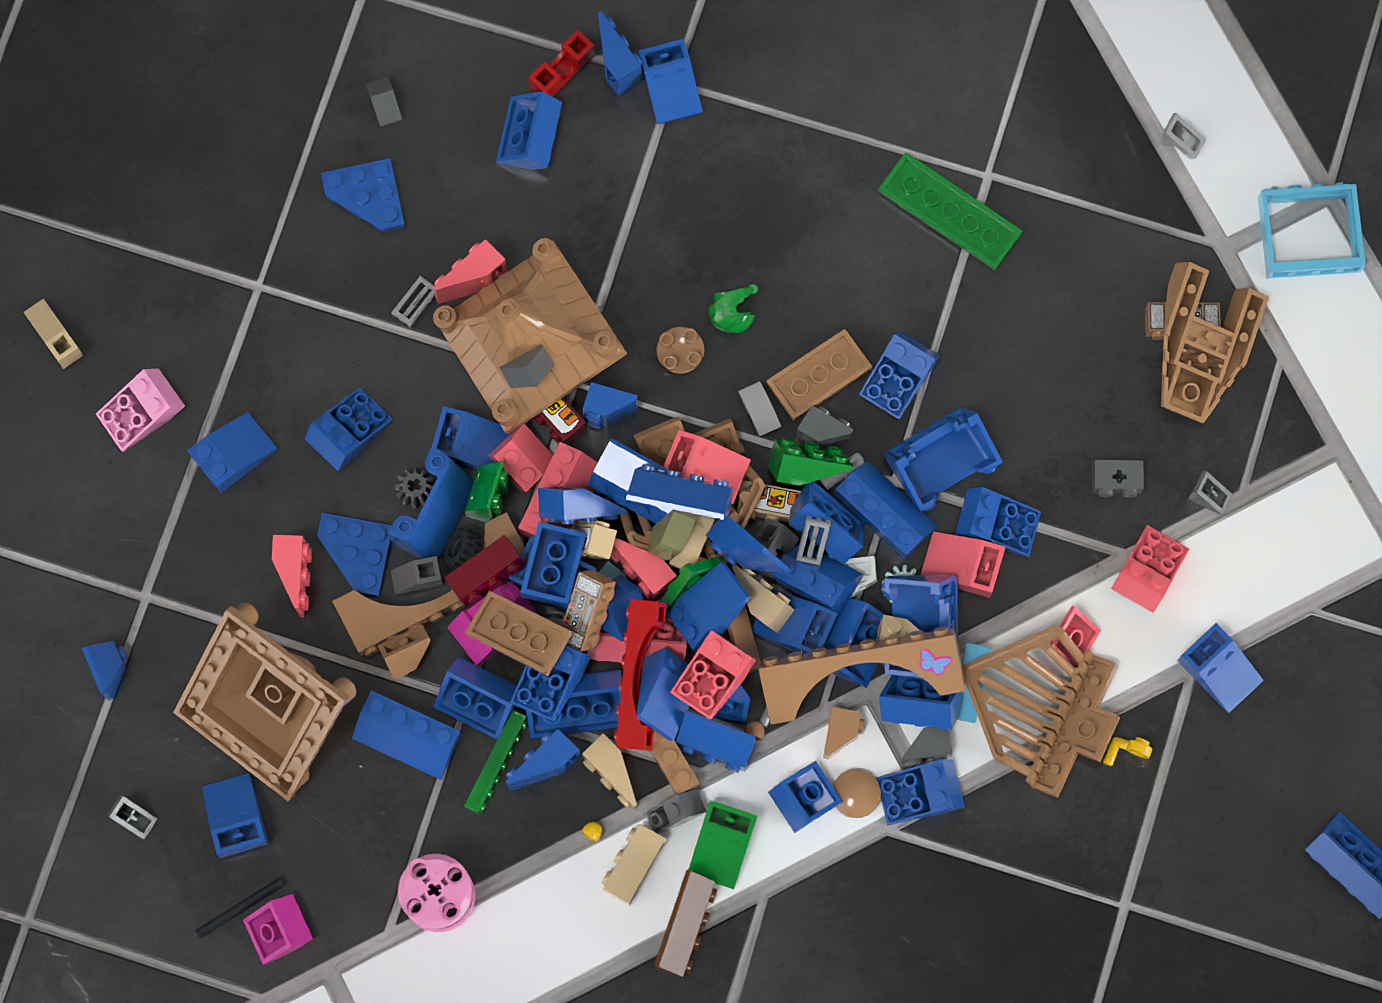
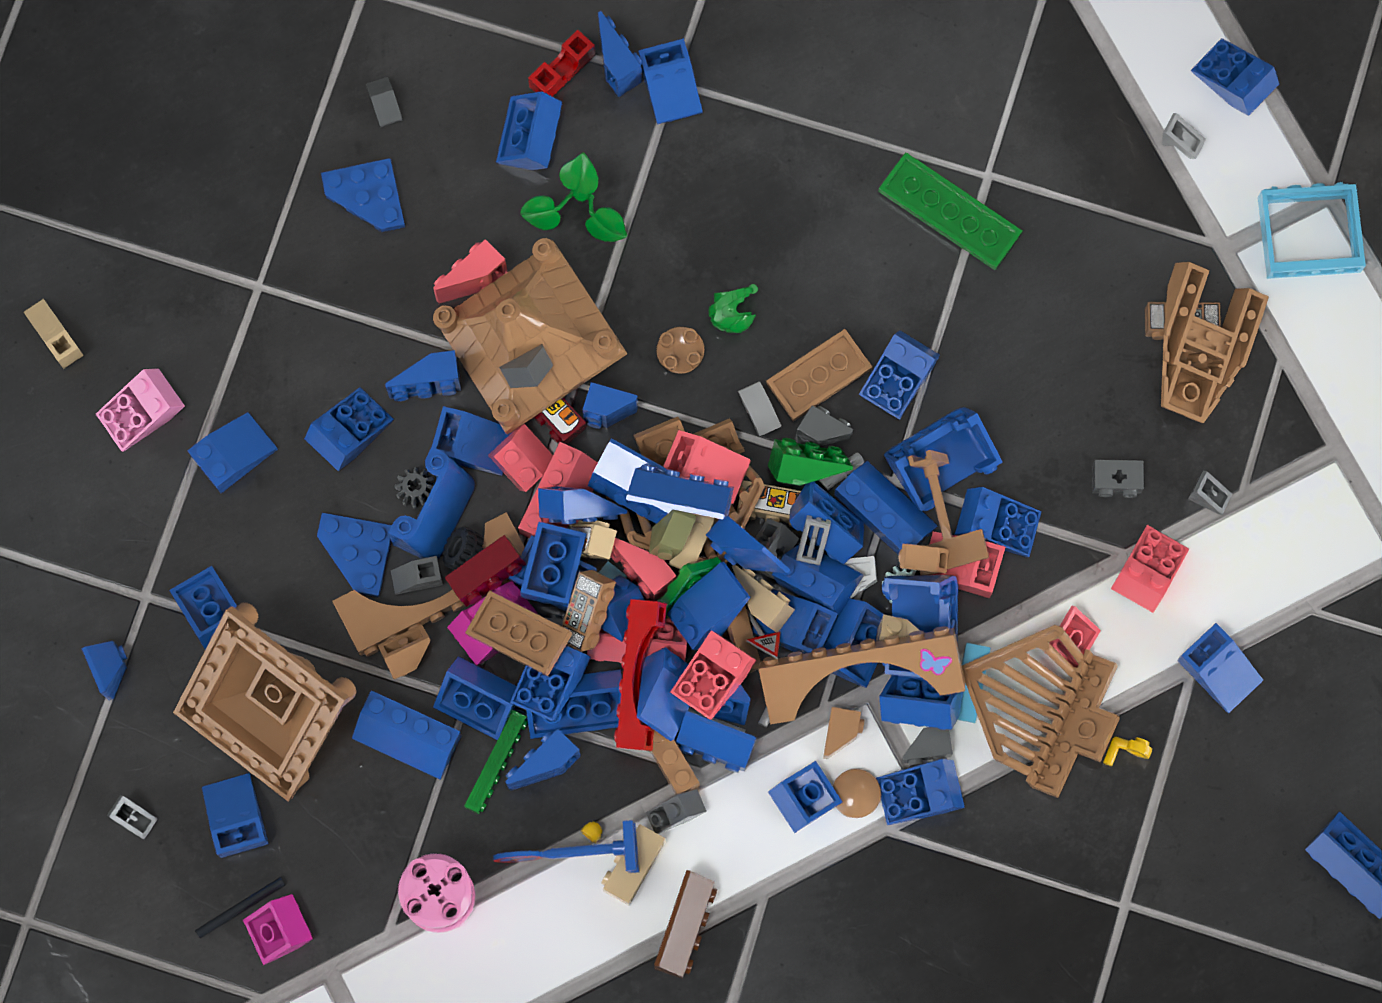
coral slope [272,535,312,617] -> none
light grey tile [391,276,435,328] -> none
green slope [465,462,510,522] -> none
tan slope [582,734,637,809] -> none
green slope [688,800,757,890] -> none
medium nougat hinge [744,721,765,741] -> none
none -> blue slope [169,566,237,650]
none -> blue slope [385,350,461,401]
none -> blue piece [493,820,639,873]
none -> green plant [520,152,628,242]
none -> piece [746,609,781,659]
none -> medium nougat slope [899,544,949,573]
none -> medium nougat piece [908,450,989,575]
none -> blue slope [1191,38,1279,116]

